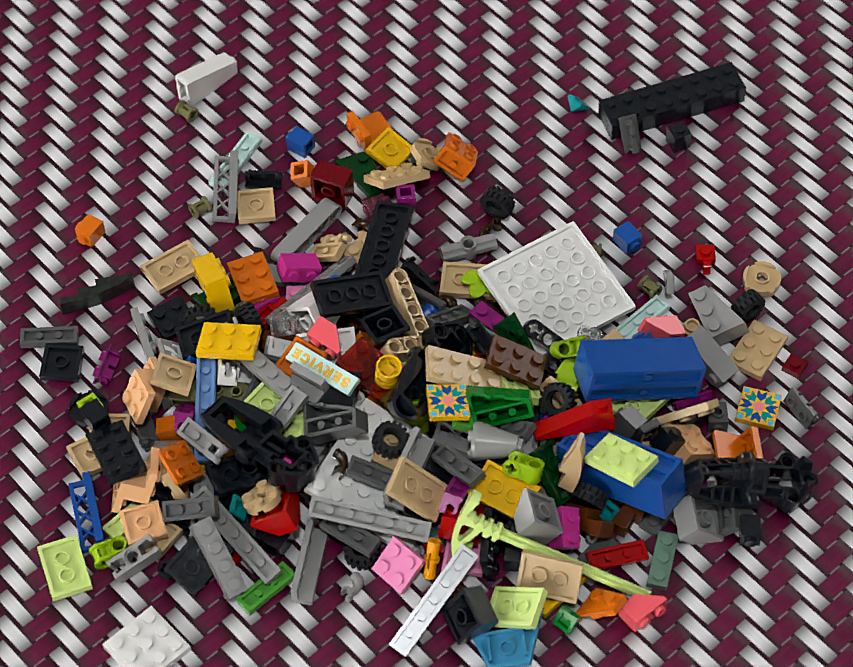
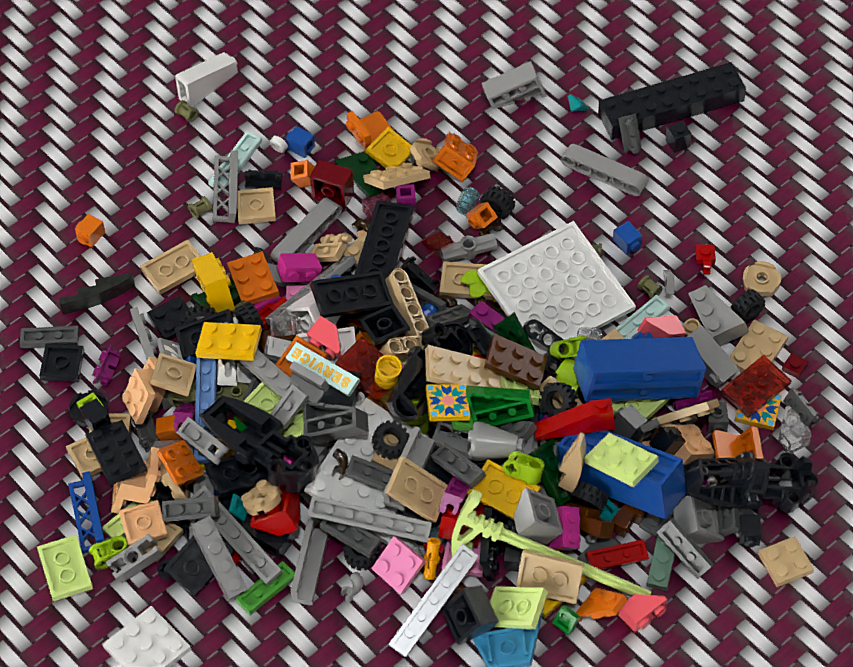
none -> white tile [270,136,288,153]
none -> clear red slope [421,231,453,250]
none -> clear light blue brick [456,187,480,215]
none -> orange brick [466,202,498,229]
none -> light grey wedge [482,61,547,109]
none -> light grey beam [561,144,649,196]
none -> plate [657,518,714,579]
none -> clear red plate [721,355,791,418]
none -> tan plate [758,536,814,587]
none -> clear slope [778,405,811,454]

